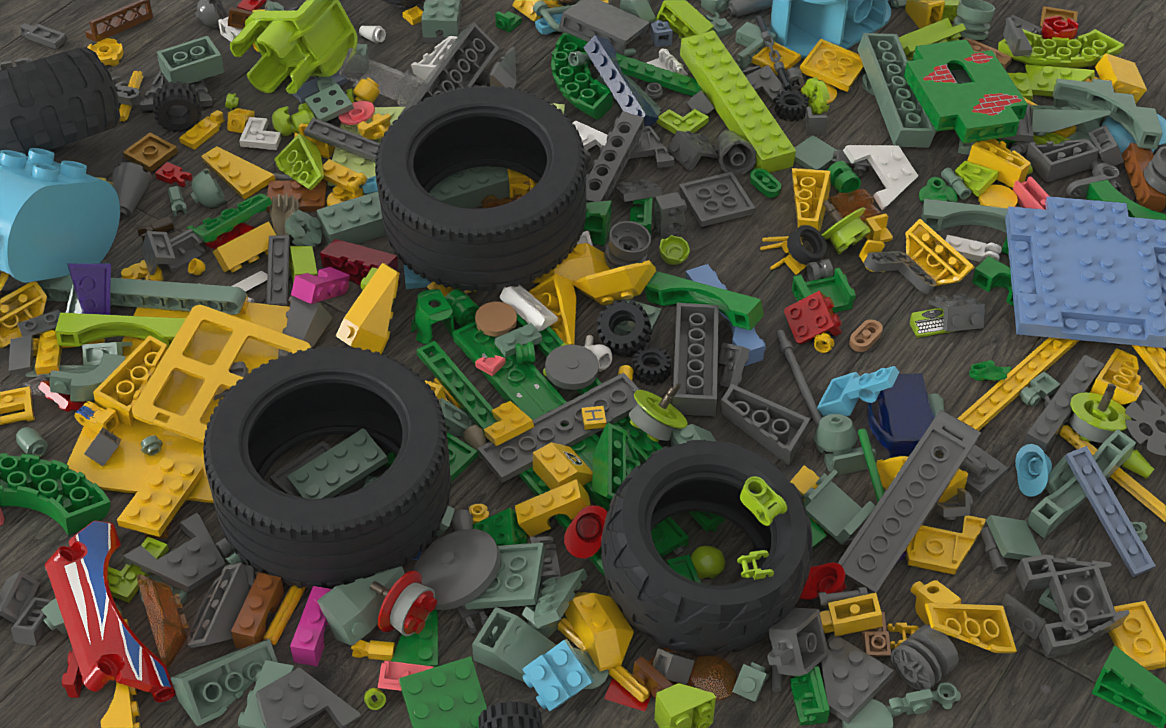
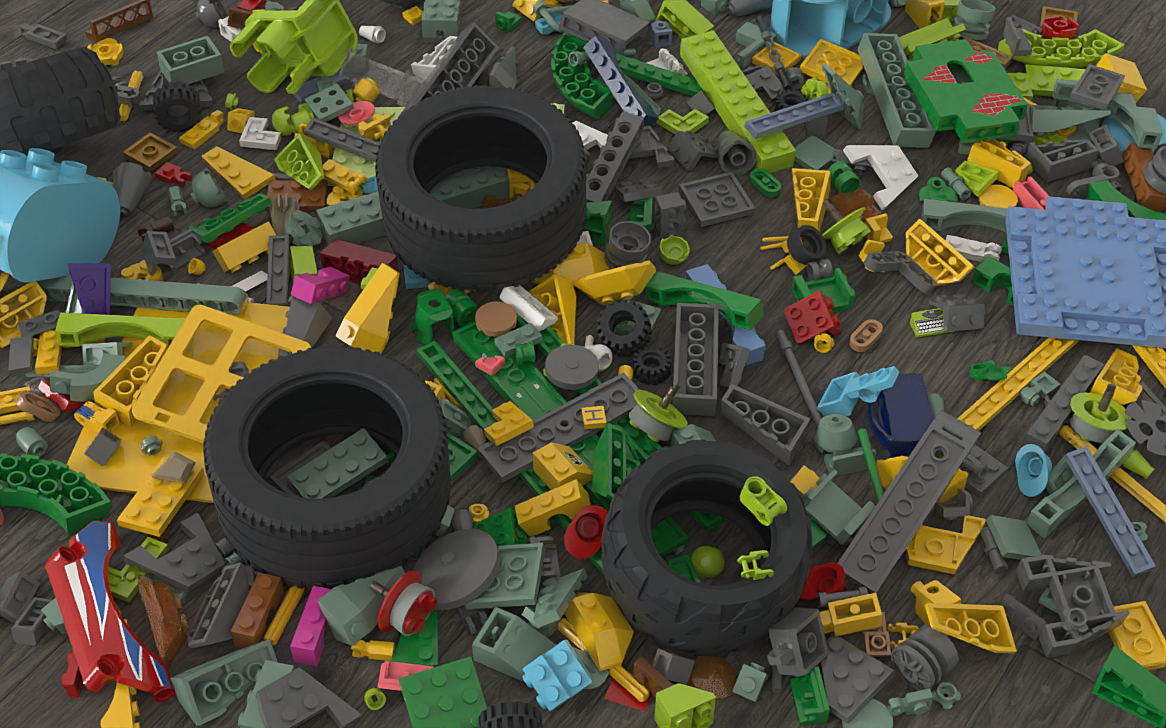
sand green plate [706,12,733,37] -> none
none -> medium nougat plate [16,391,61,422]
none -> dark tan piece [152,452,196,483]
none -> sand blue plate [744,93,844,139]
none -> sand green wedge [822,63,865,130]
none -> dark grey plate [1070,64,1125,110]

